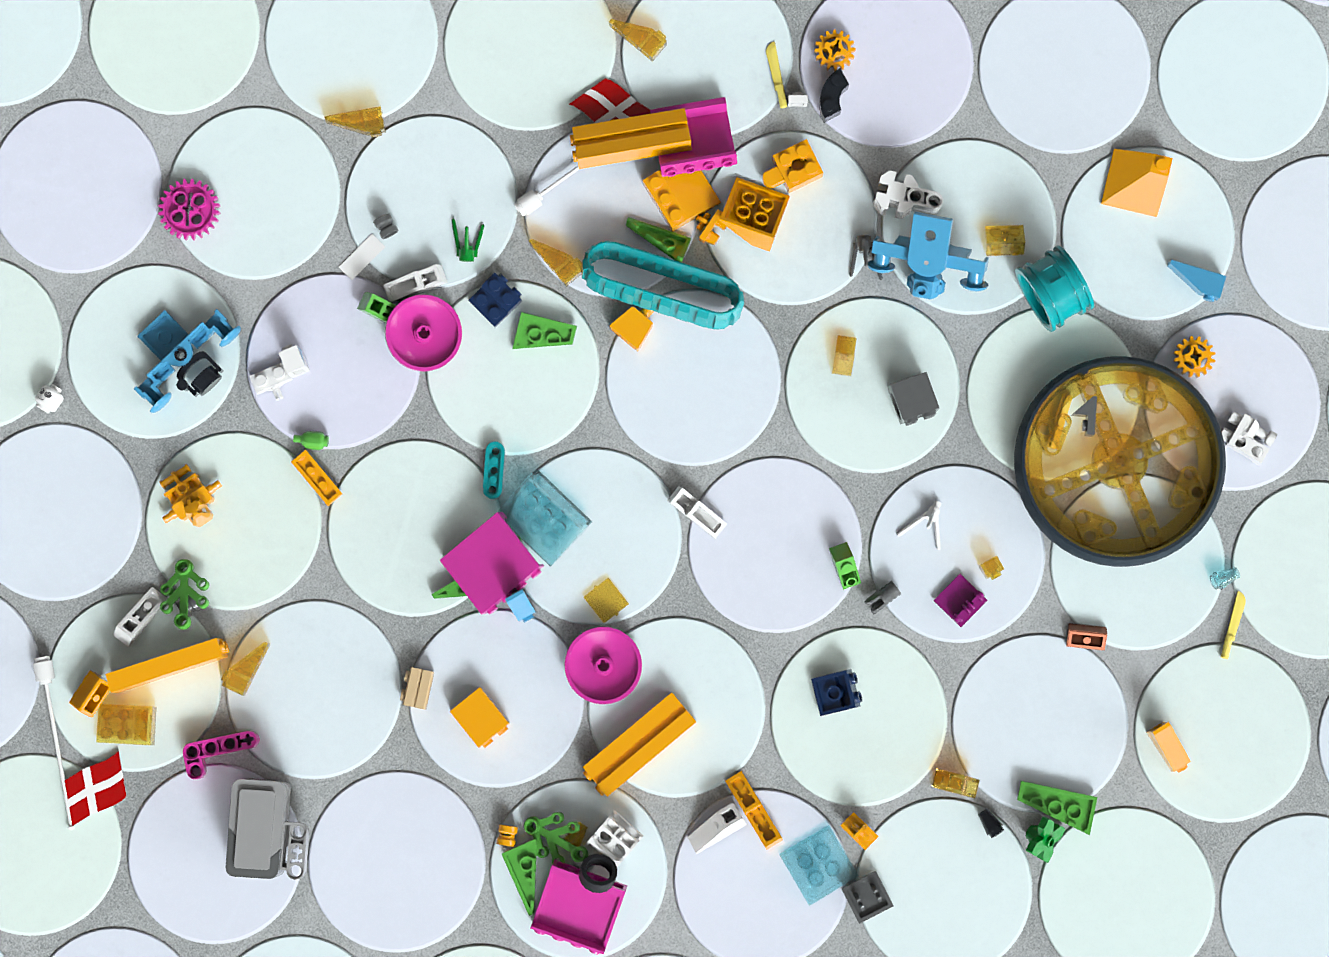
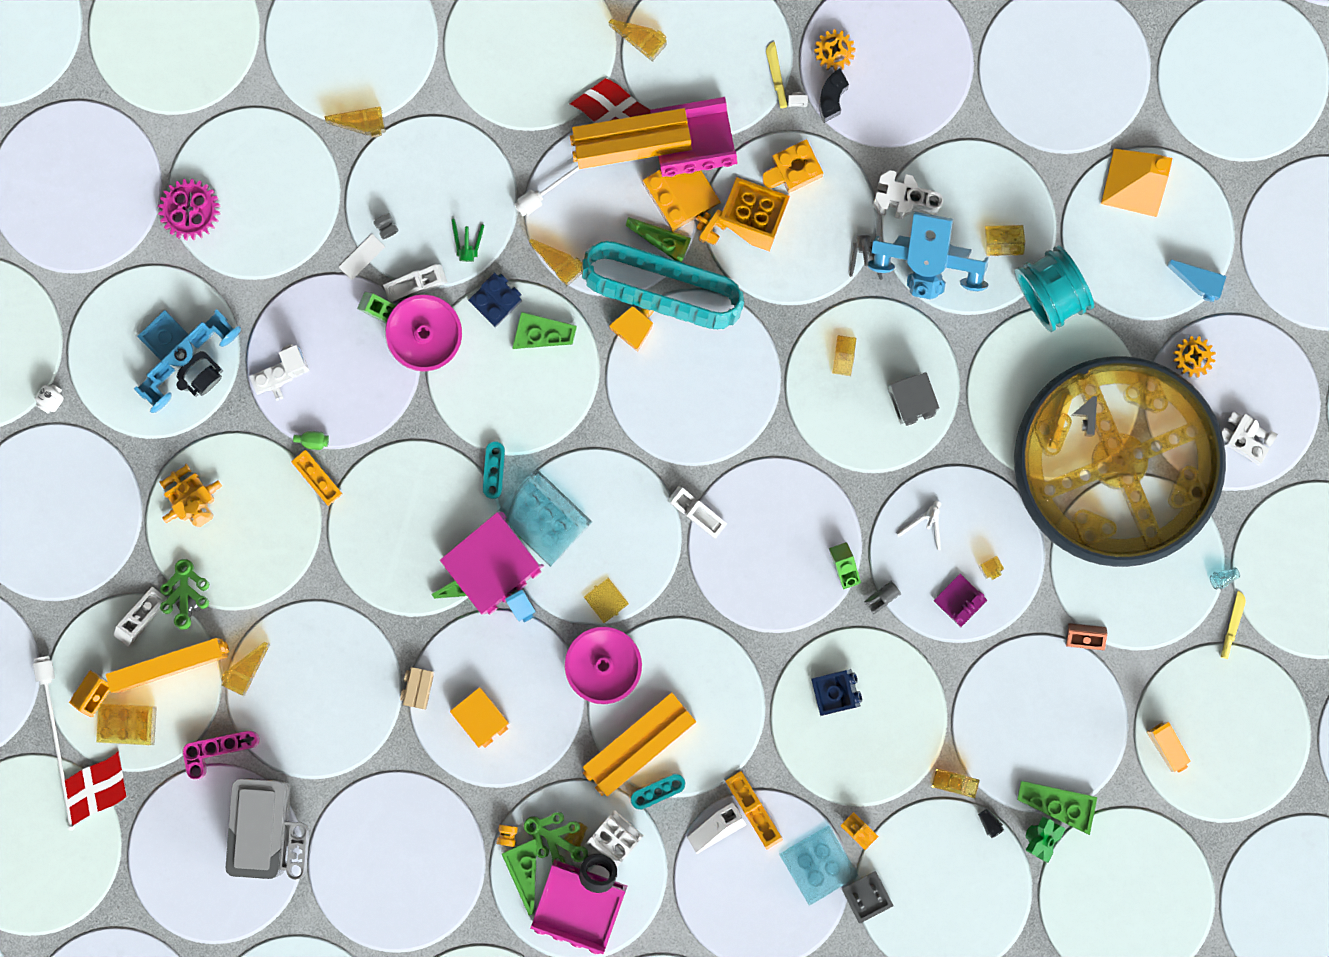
none -> teal plate [631,774,685,810]

